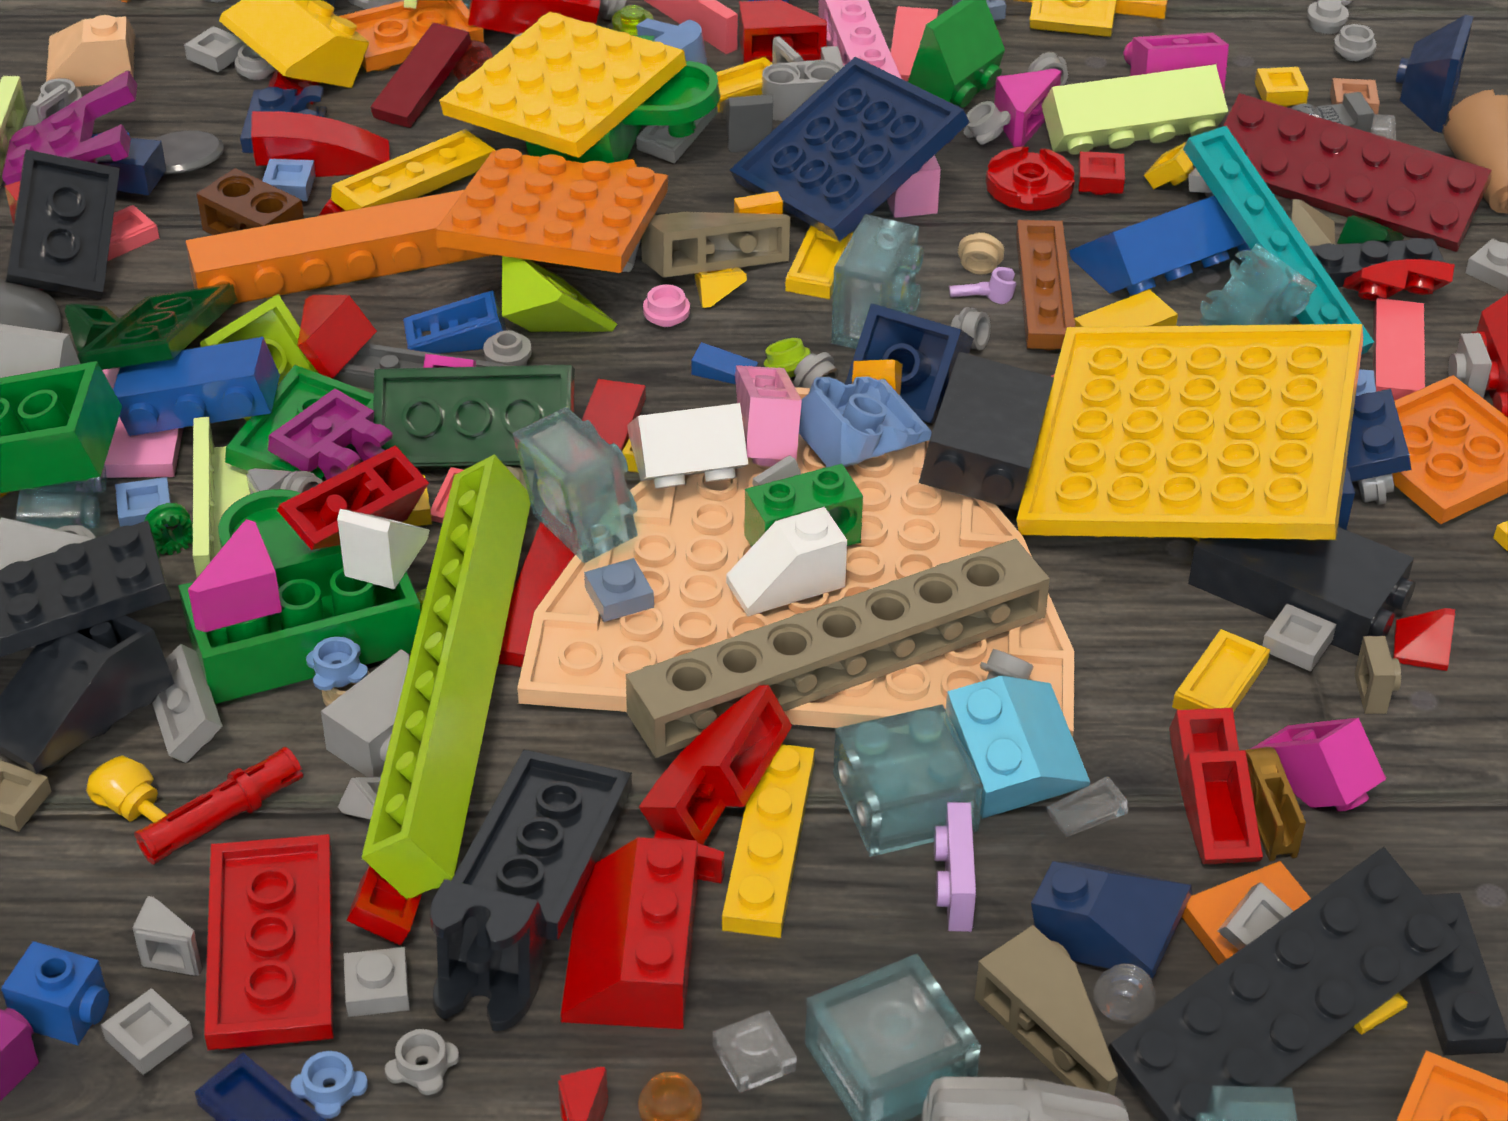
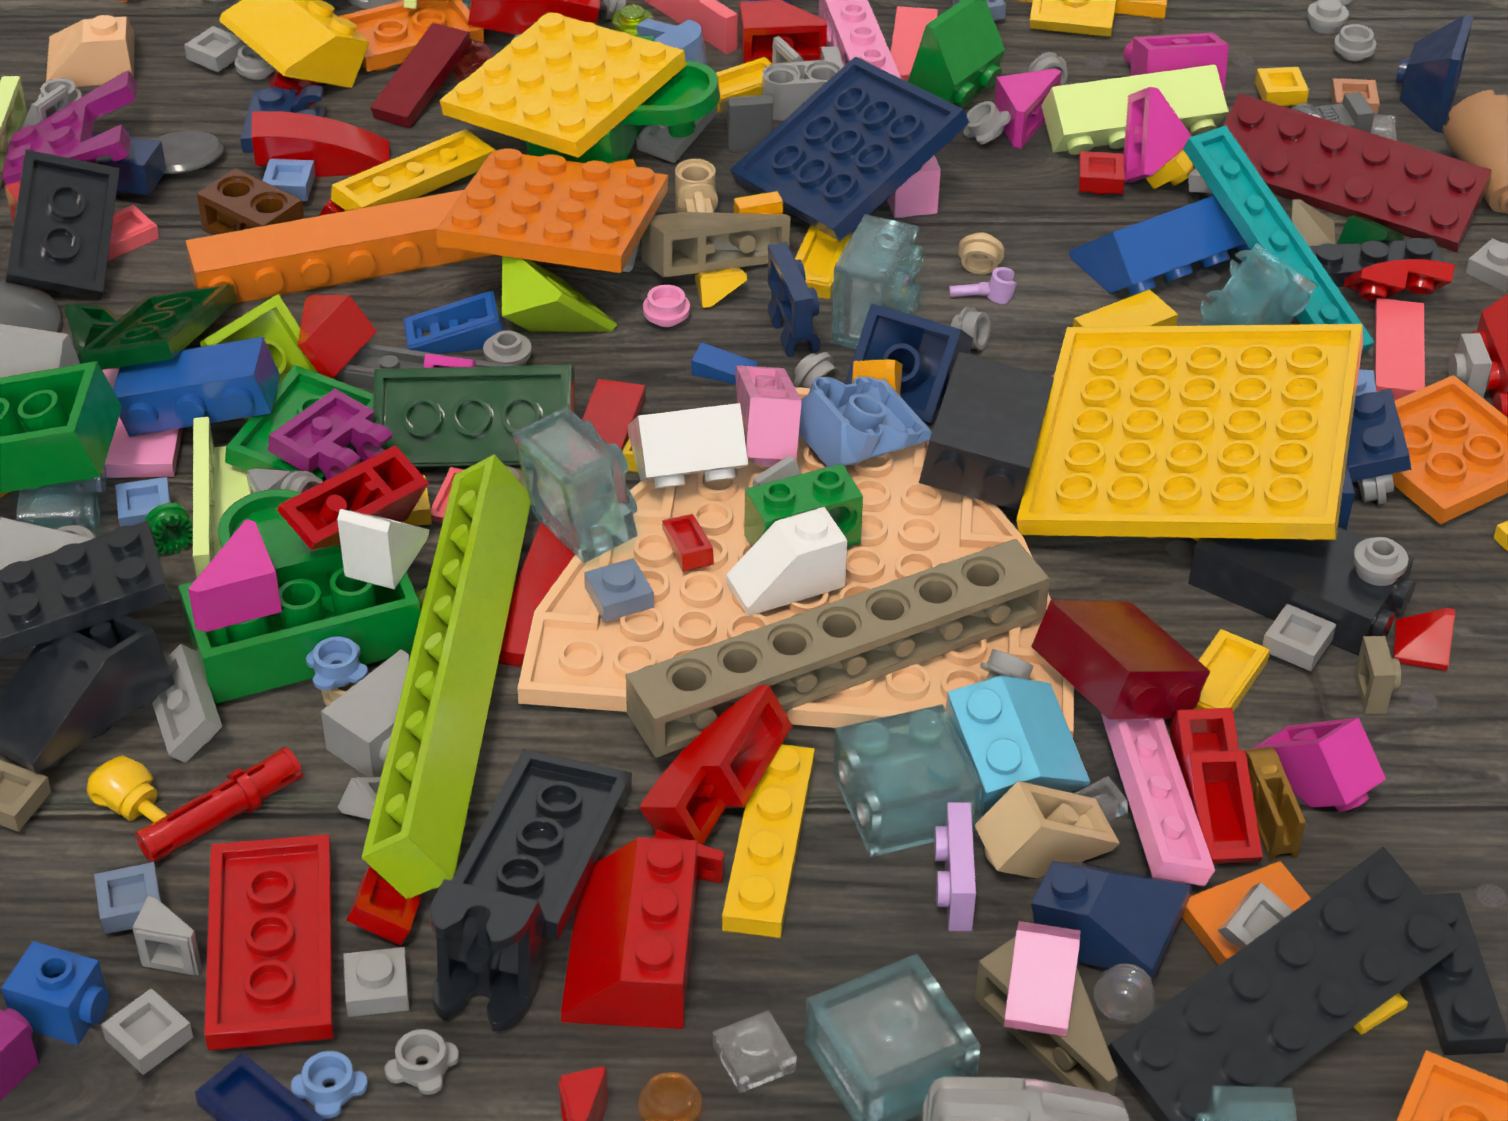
lime plate [764,338,811,378] -> none
red plate [986,146,1075,210] -> none
dark orange plate [1016,220,1075,350] -> none
none -> sand blue plate [94,862,161,934]
none -> red piece [662,514,714,572]
none -> tan axle [675,159,718,212]
none -> dark blue plate [768,242,820,357]
none -> tan slope [974,781,1120,879]
none -> bright pink slope [1004,921,1080,1037]
none -> dark red brick [1031,600,1211,719]
none -> bright pink plate [1101,714,1215,886]
none -> dark pink slope [1124,87,1192,183]
none -> light grey plate [1353,537,1408,586]

